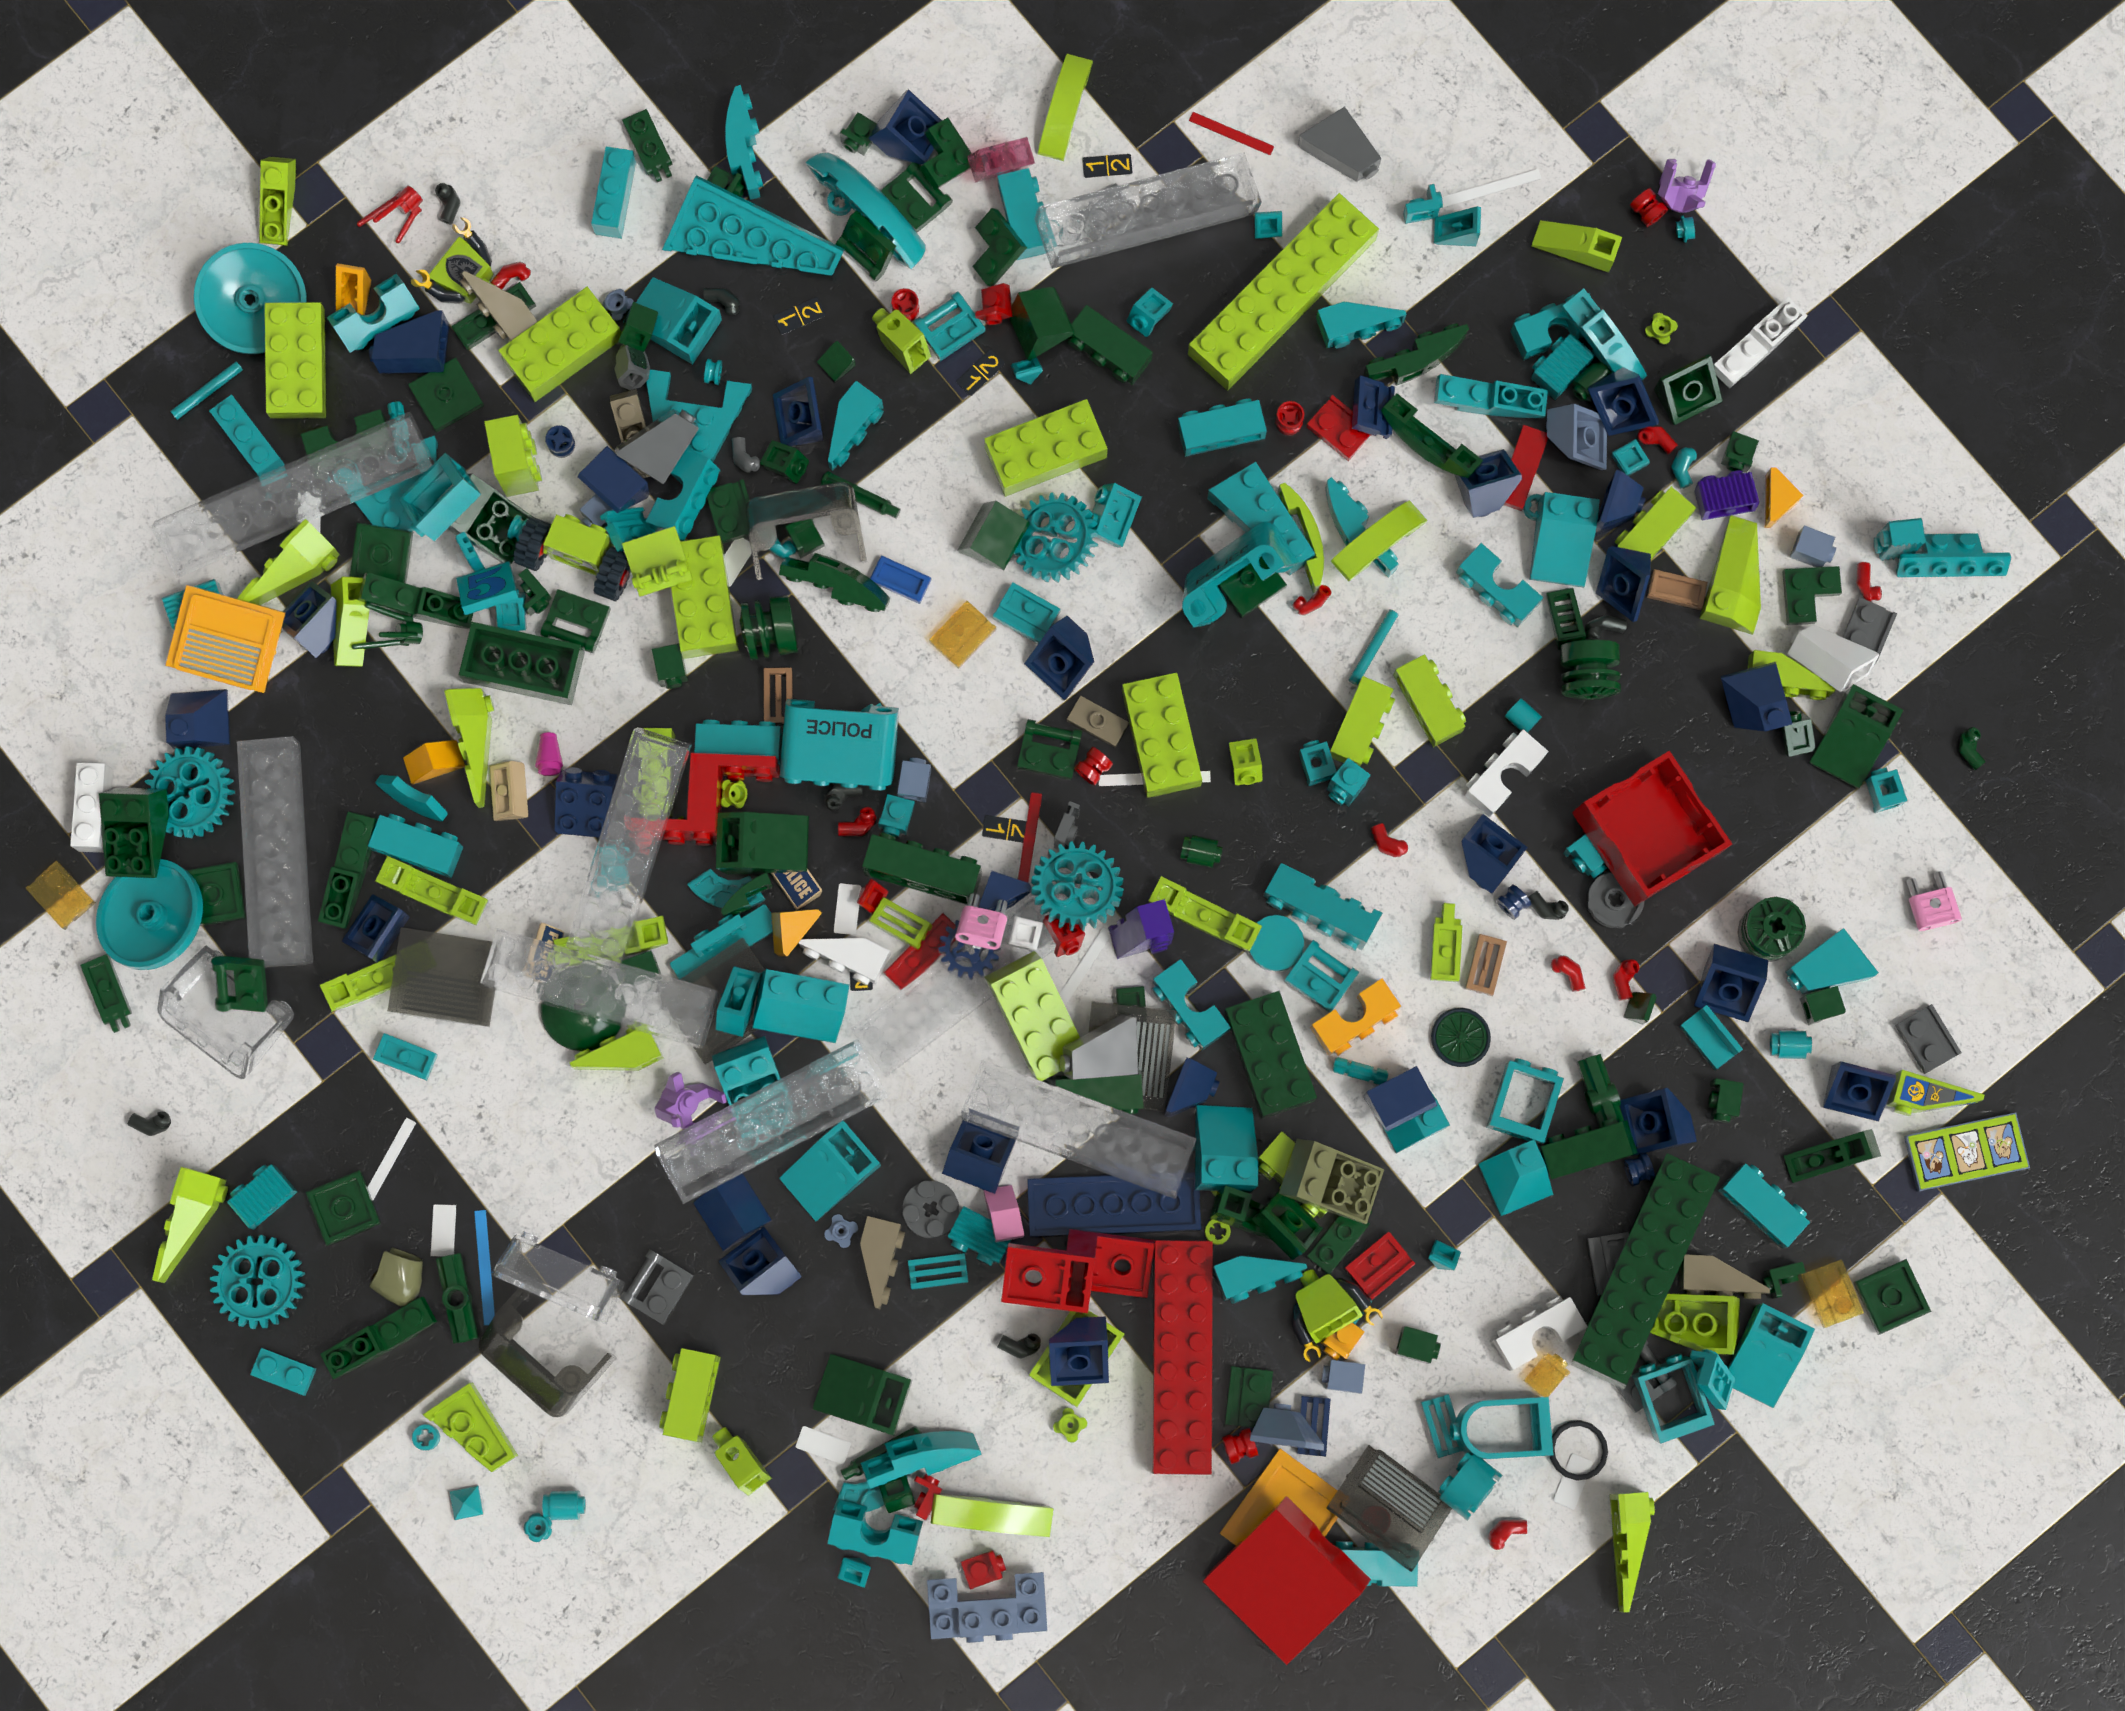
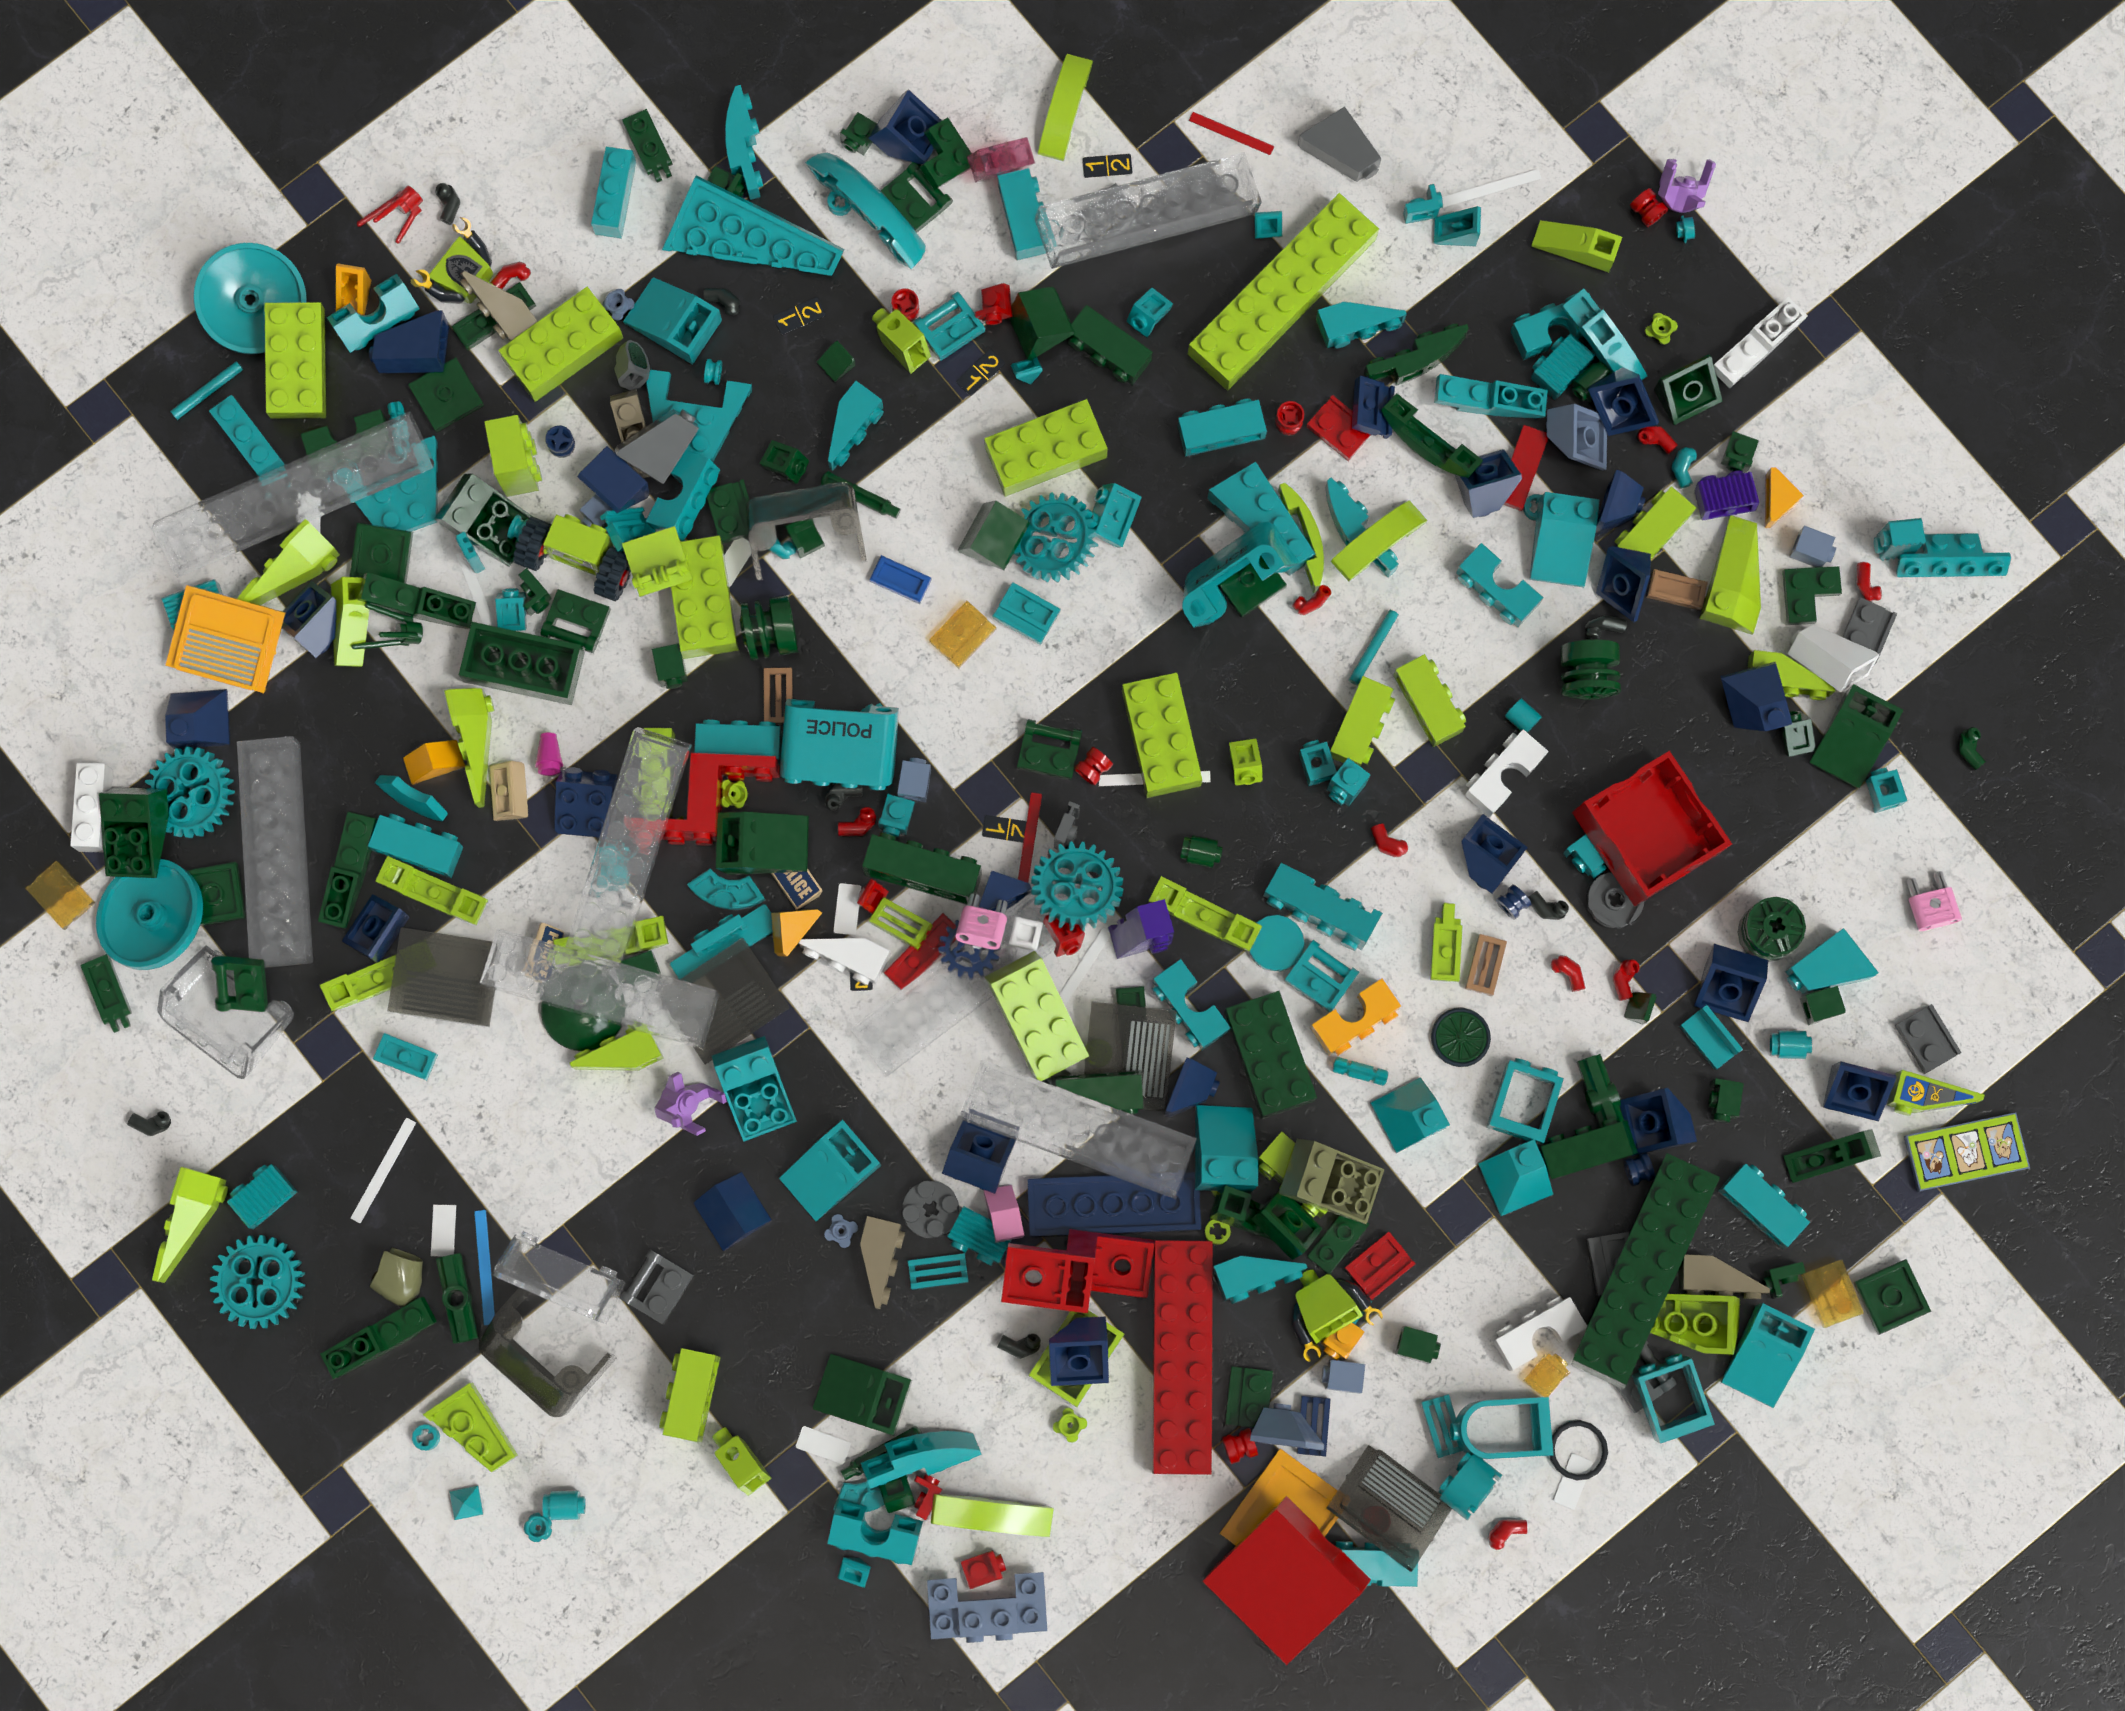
teal plate [250,1348,316,1396] -> none
lime slope [259,157,296,245] -> none
dark green plate [306,1170,381,1246] -> none
teal window [399,453,481,541] -> none
teal tile [456,561,518,615] -> none
dark green panel [618,302,658,352] -> none
clear brick [654,1039,888,1204] -> none
teal slope [716,966,761,1037] -> none
dark blue slope [718,1227,802,1295] -> none
dark green slope [721,872,773,918] -> none
dark grey arm [732,437,760,473] -> none
teal slope [752,969,850,1043] -> none
dark blue slope [773,377,824,446] -> none
dark green slope [779,553,890,612] -> none
dark green plate [835,211,897,282] -> none
dark green plate [972,208,1027,286] -> none
dark blue slope [1024,616,1094,701] -> none
slope [1060,1014,1138,1080] -> none
dark tan plate [1067,696,1129,748] -> none
dark blue slope [1363,1066,1437,1131] -> none
teal slope [1429,1240,1461,1270] -> none
dark green slope [1546,588,1586,650] -> none
lime wedge [1609,1492,1655,1612] -> none
teal tile [1611,439,1650,476] -> none
teal bracket [1690,1349,1735,1410] -> none

